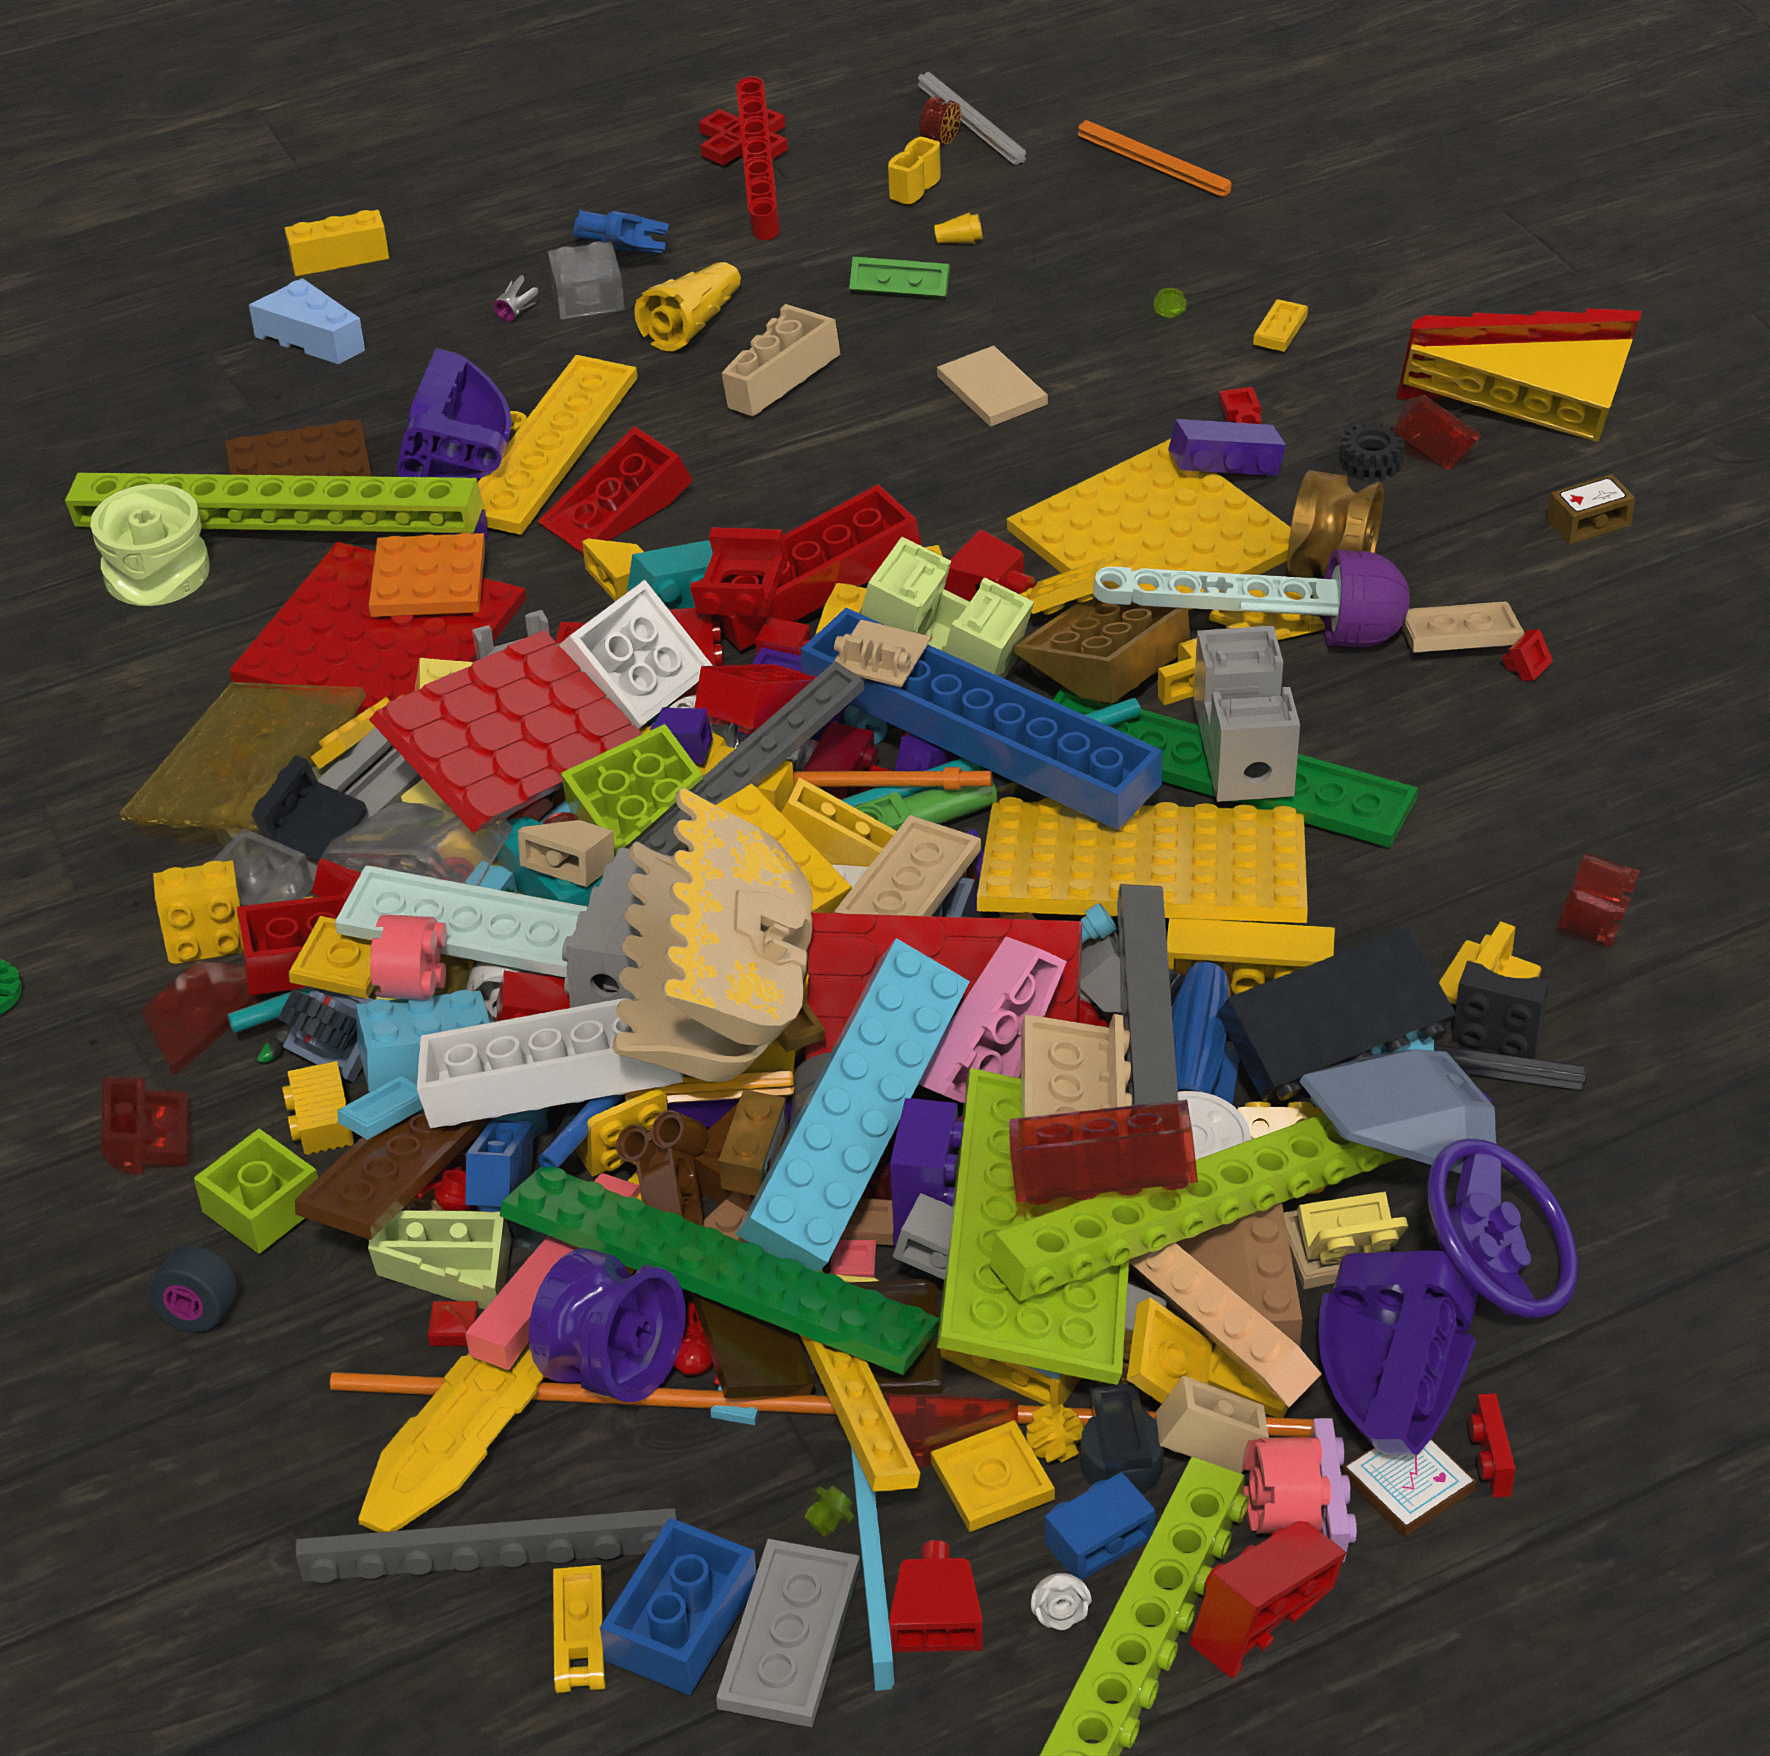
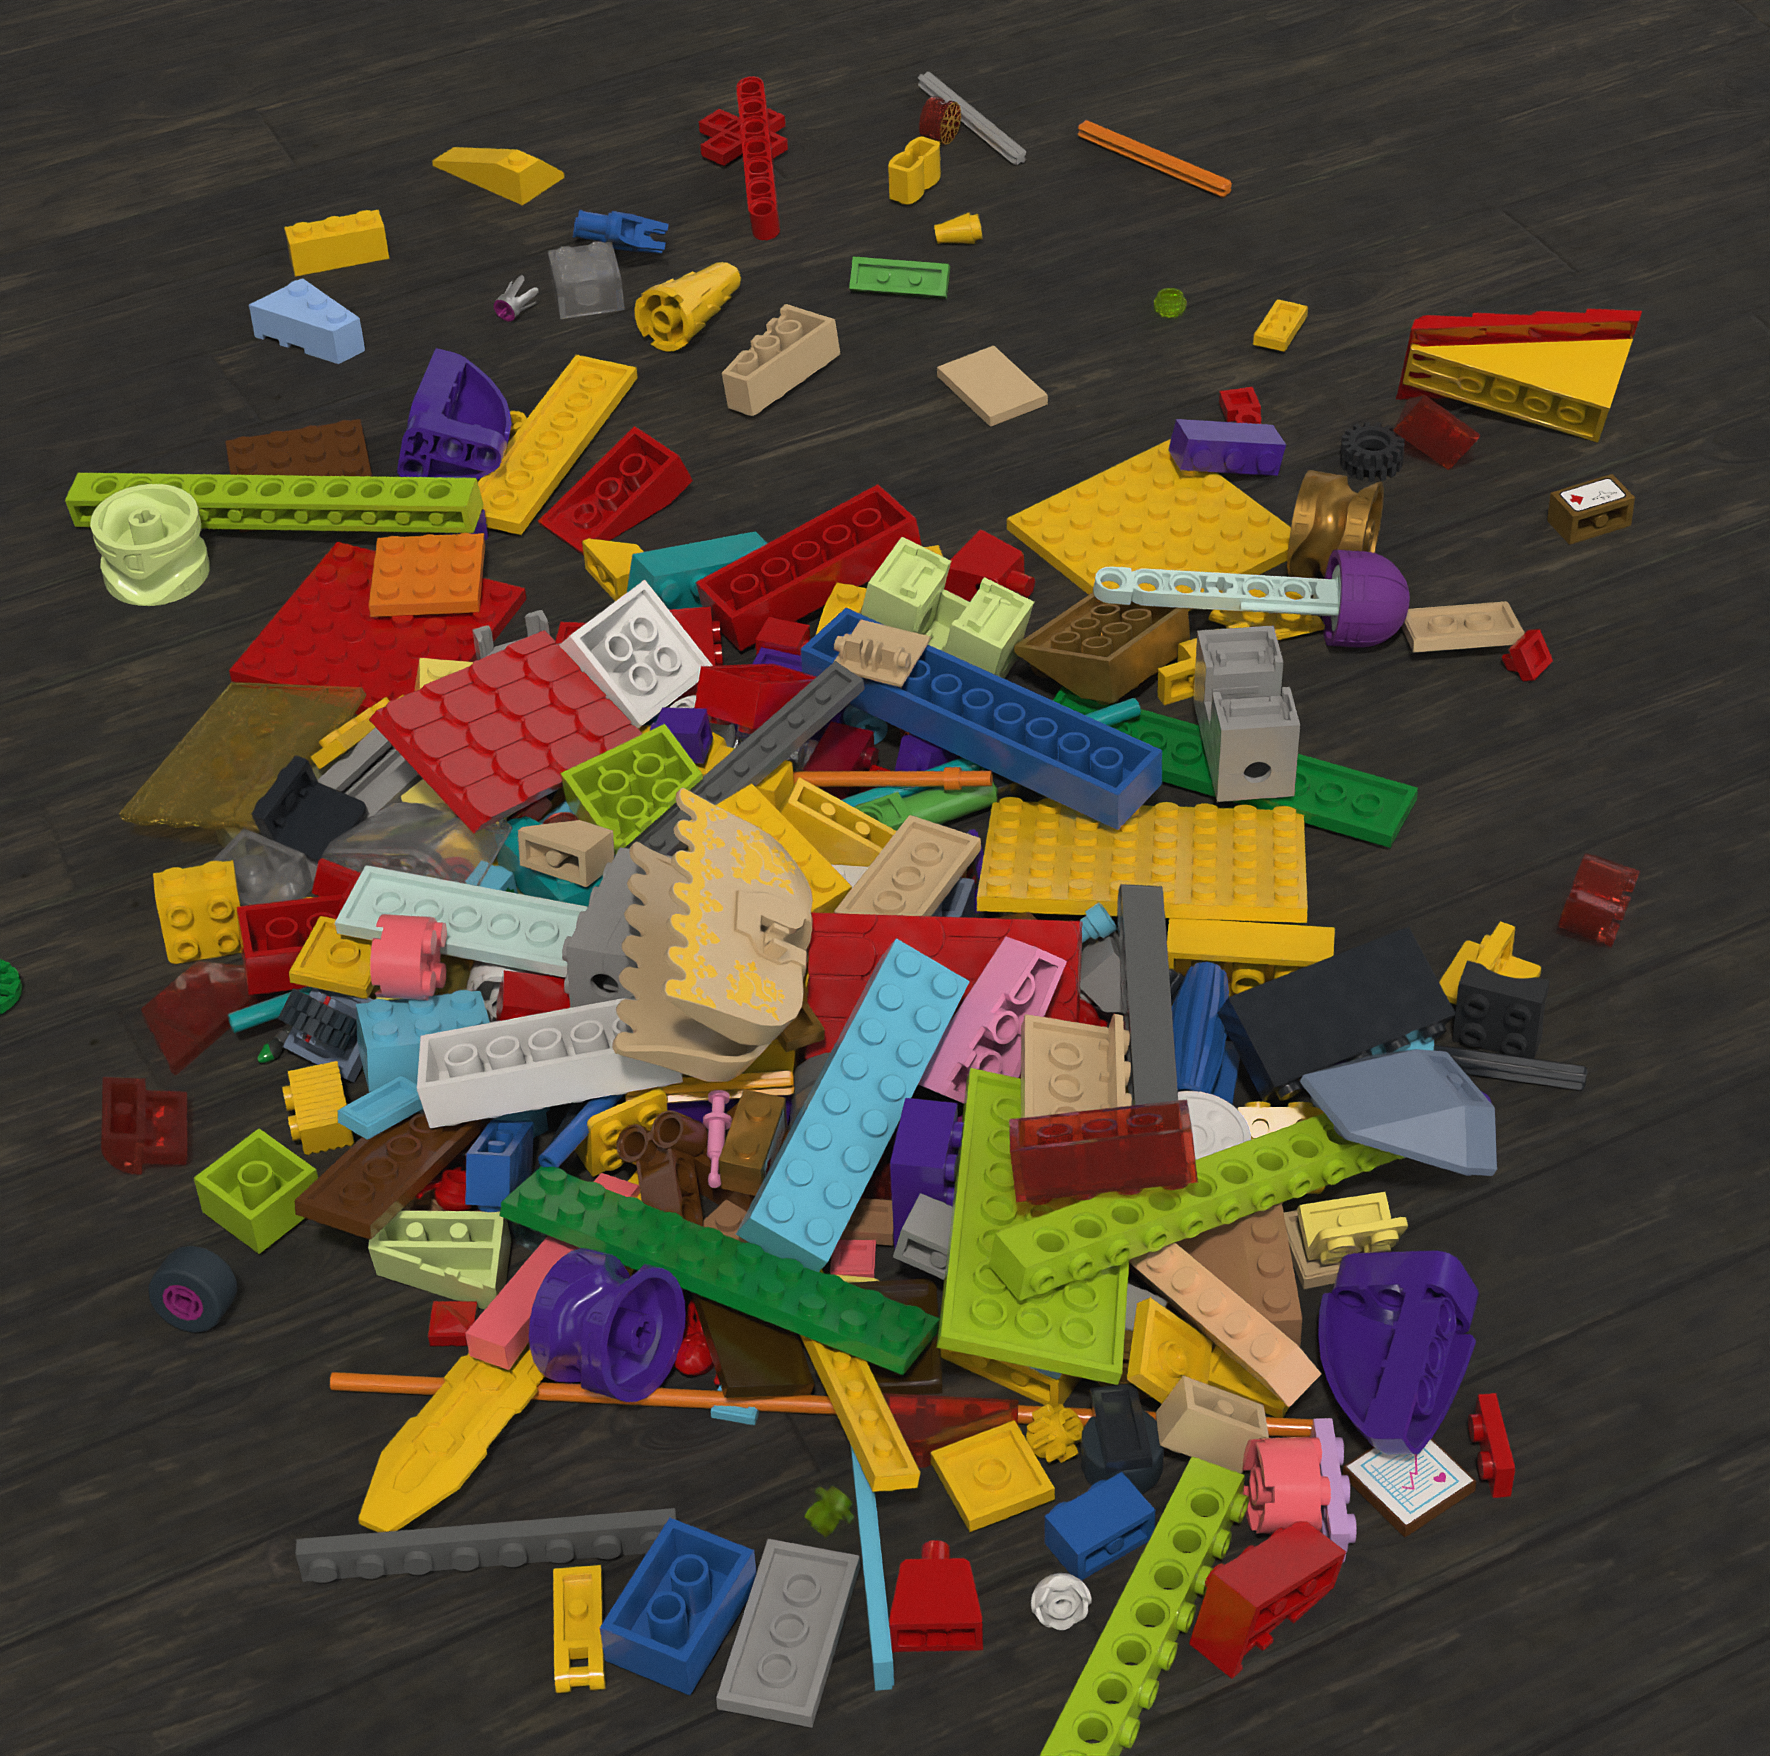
red window [690,527,788,617] -> none
yellow plate [1019,557,1128,615] -> none
dark purple piece [1427,1138,1578,1319] -> none
none -> yellow wedge [432,147,565,205]
none -> bright pink piece [703,1090,732,1188]

